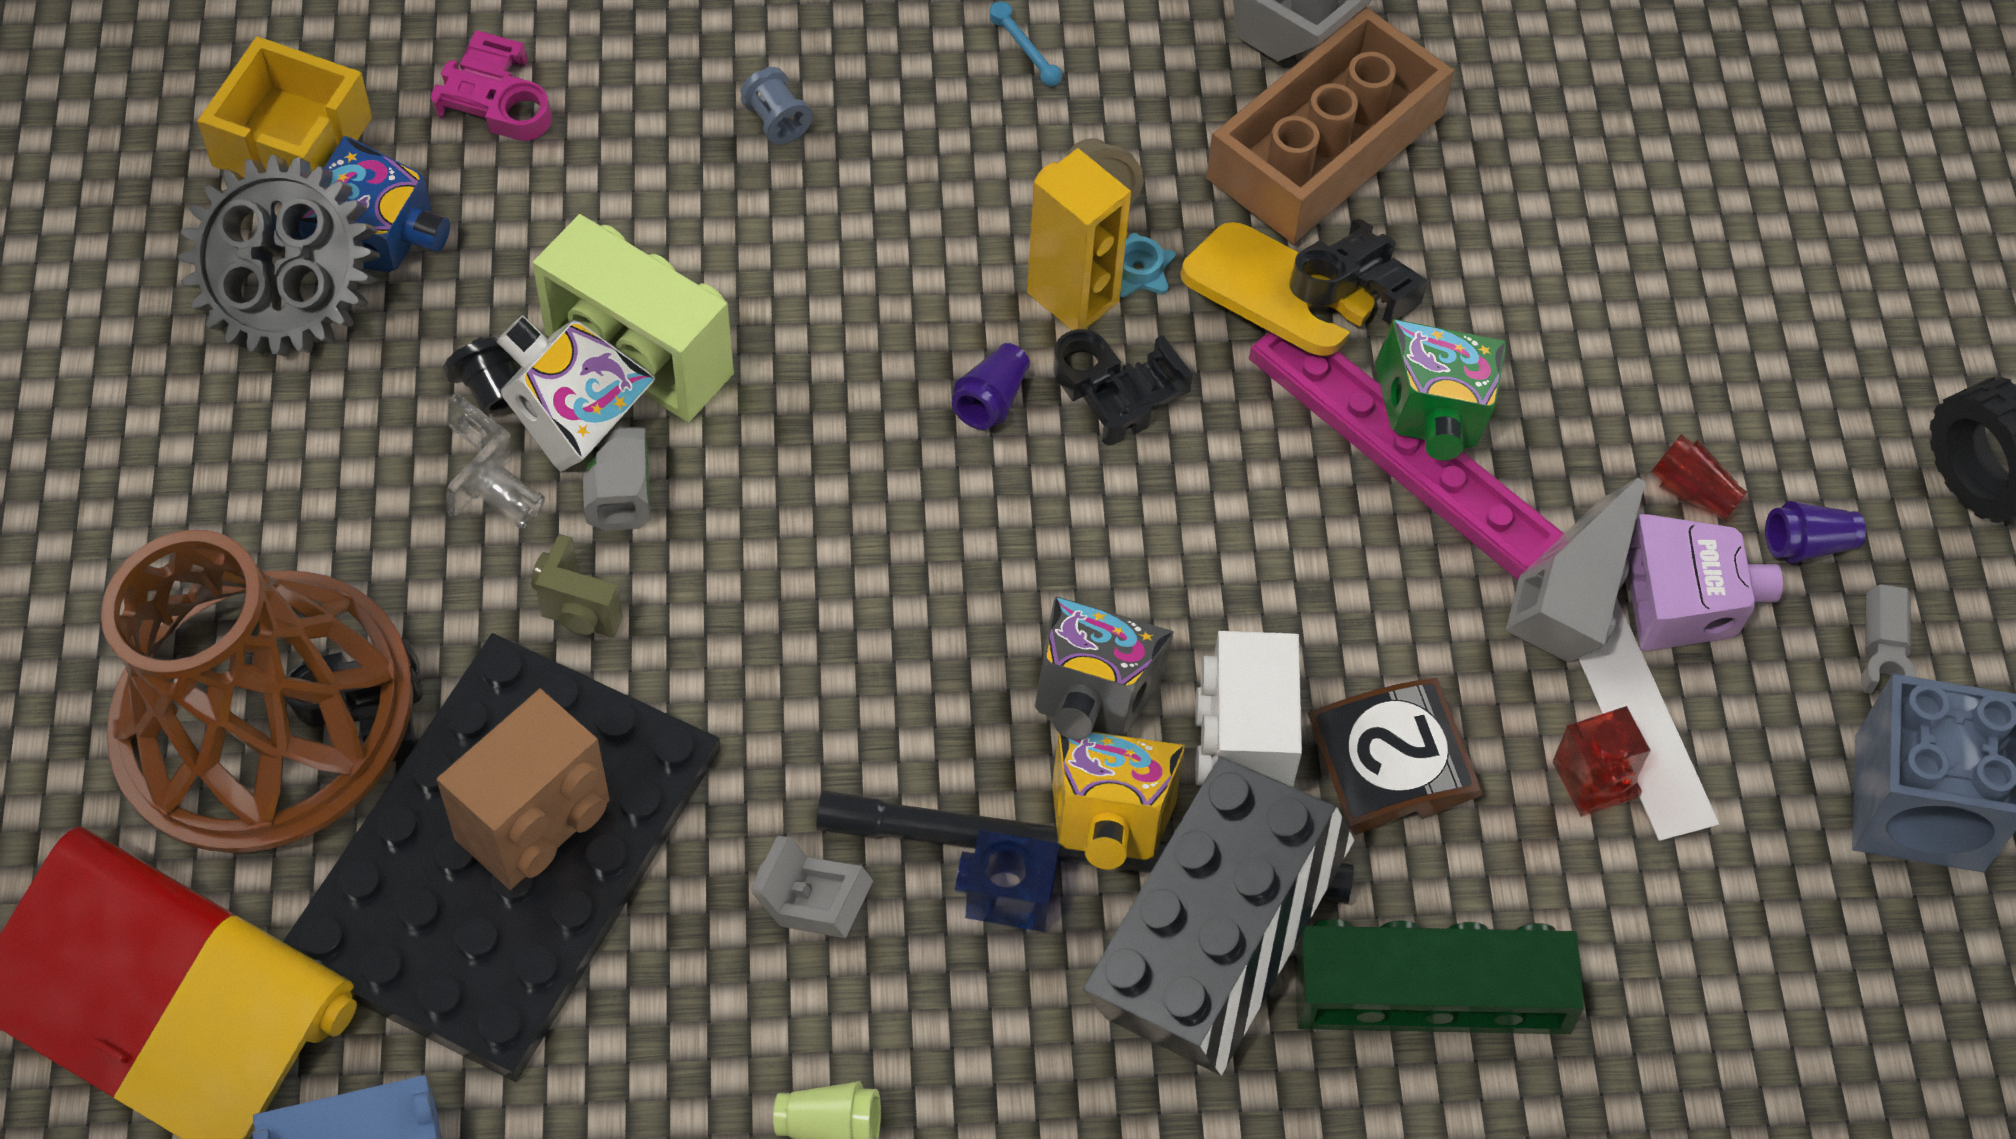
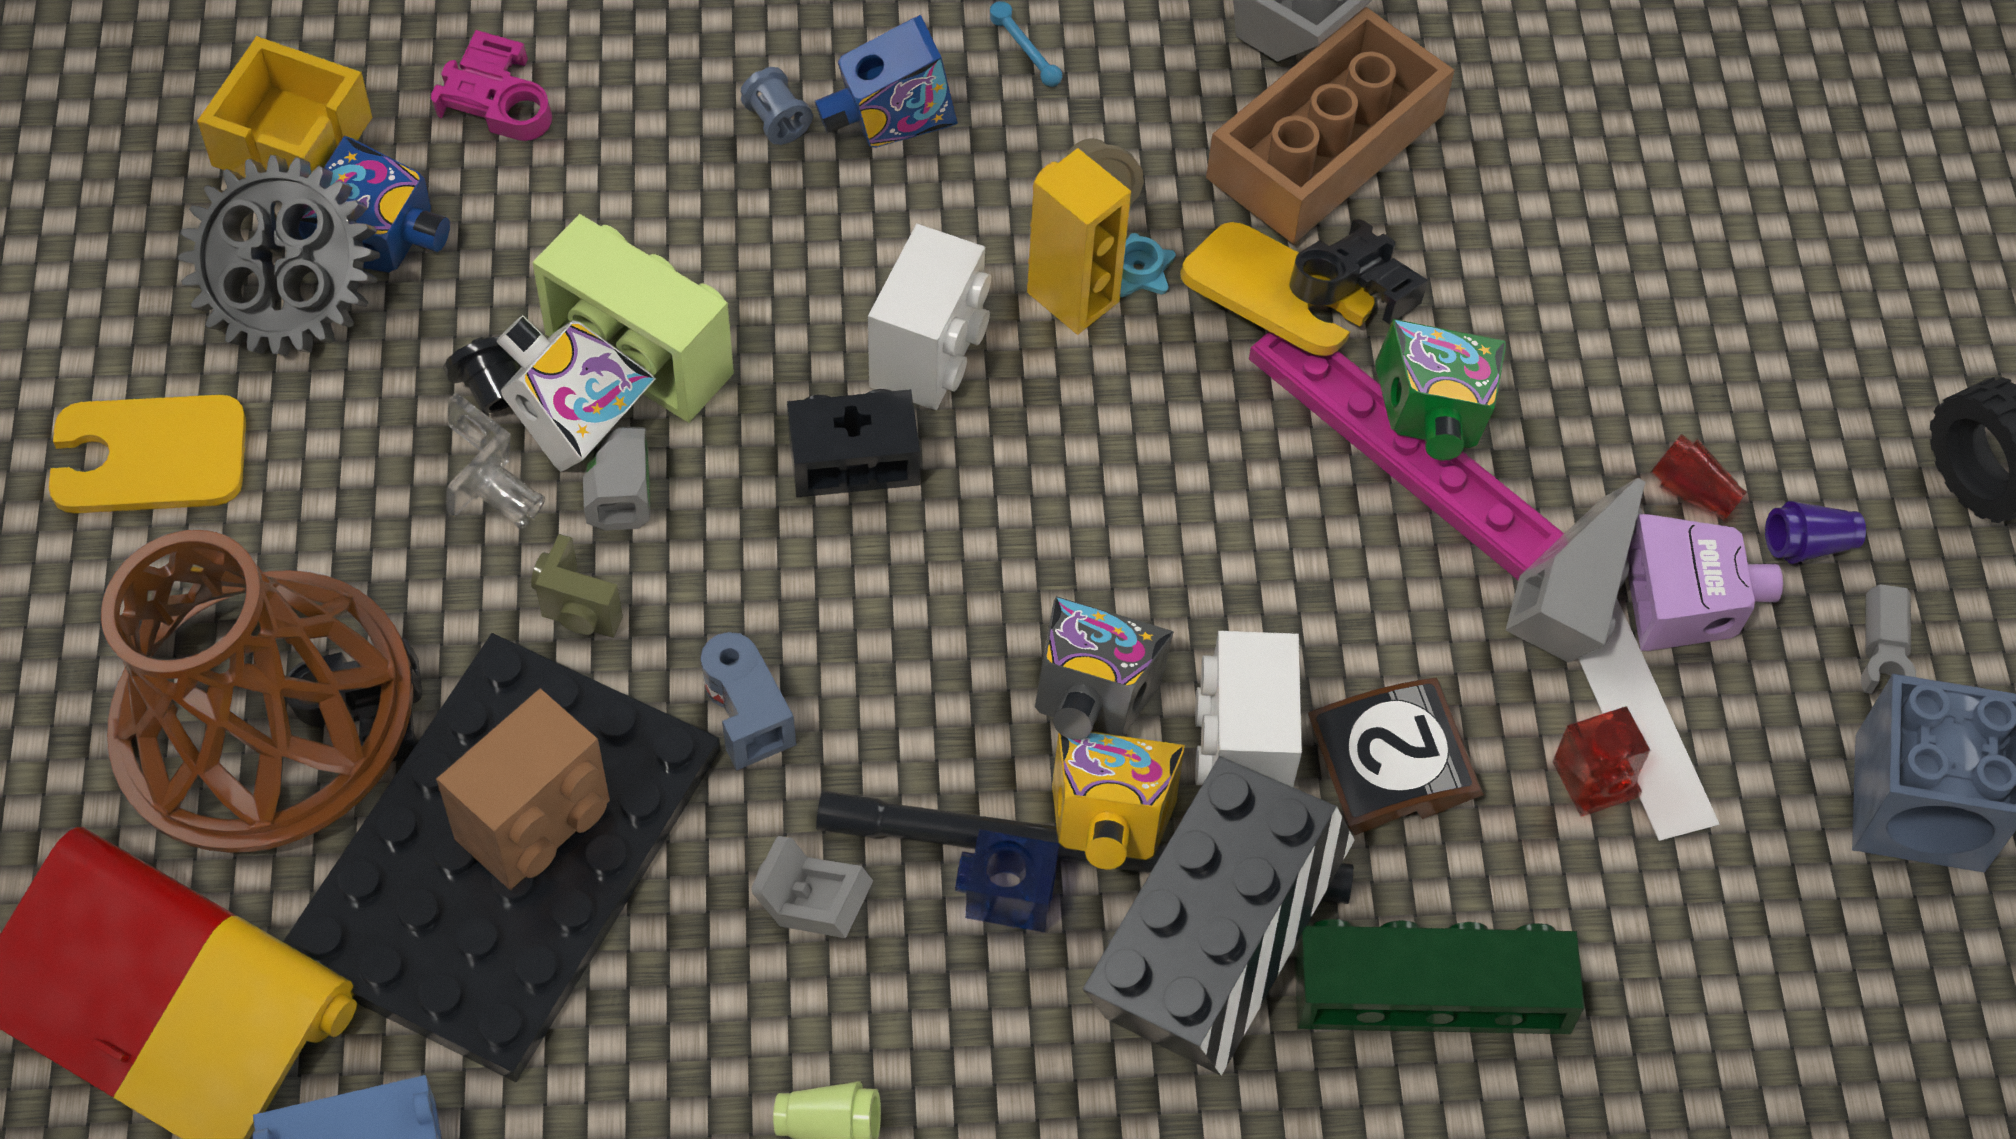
dark purple cone [951,343,1030,430] -> none
black piece [1053,329,1193,446] -> none
none -> yellow piece [49,395,246,513]
none -> sand blue leg [700,632,796,771]
none -> black brick [787,389,920,498]
none -> blue torso [814,15,958,148]
none -> white brick [868,223,991,411]

